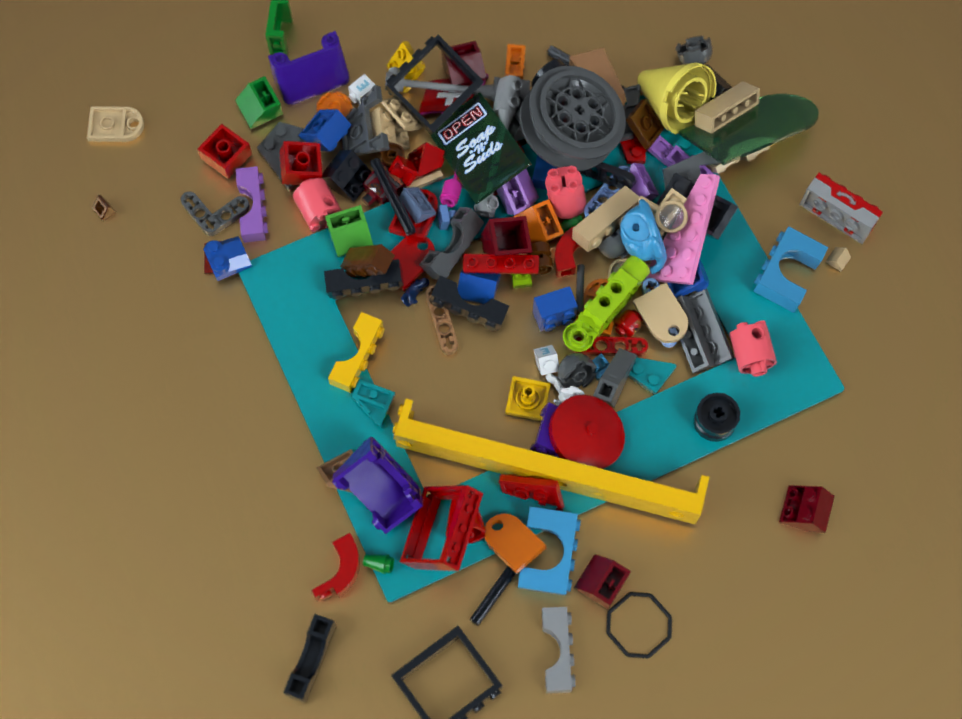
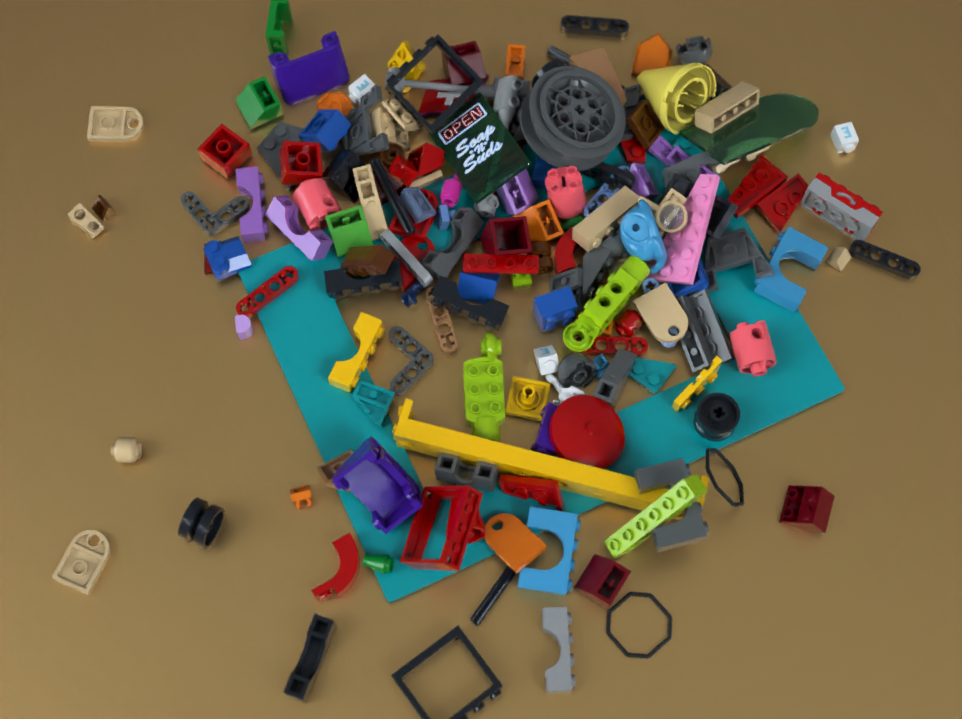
none -> tan tile [52,530,111,596]
none -> tan leg [68,203,105,239]
none -> tan head [111,437,142,463]
none -> black wheel [178,498,225,549]
none -> lavender brick [234,315,253,340]
none -> red beam [236,266,299,318]
none -> medium lavender arch [265,196,333,261]
none -> orange tile [290,485,312,509]
none -> tan slope [352,164,388,241]
none -> light grey beam [379,229,434,287]
none -> dark grey beam [389,326,434,396]
none -> dark grey arch [434,452,499,493]
none -> lime brick [463,331,505,442]
none -> dark grey slope [550,267,583,296]
none -> black beam [560,15,629,38]
none -> dark grey slope [583,246,614,304]
none -> lime brick [604,474,708,558]
none -> orange tile [631,33,672,77]
none -> dark grey arch [634,458,709,552]
none -> yellow wing [672,356,722,412]
none -> dark grey wing [705,227,774,292]
none -> black piece [705,448,744,507]
none -> red wing [727,155,788,219]
none -> red wing [755,173,808,234]
none -> white brick [830,122,859,153]
none -> black beam [849,240,921,280]

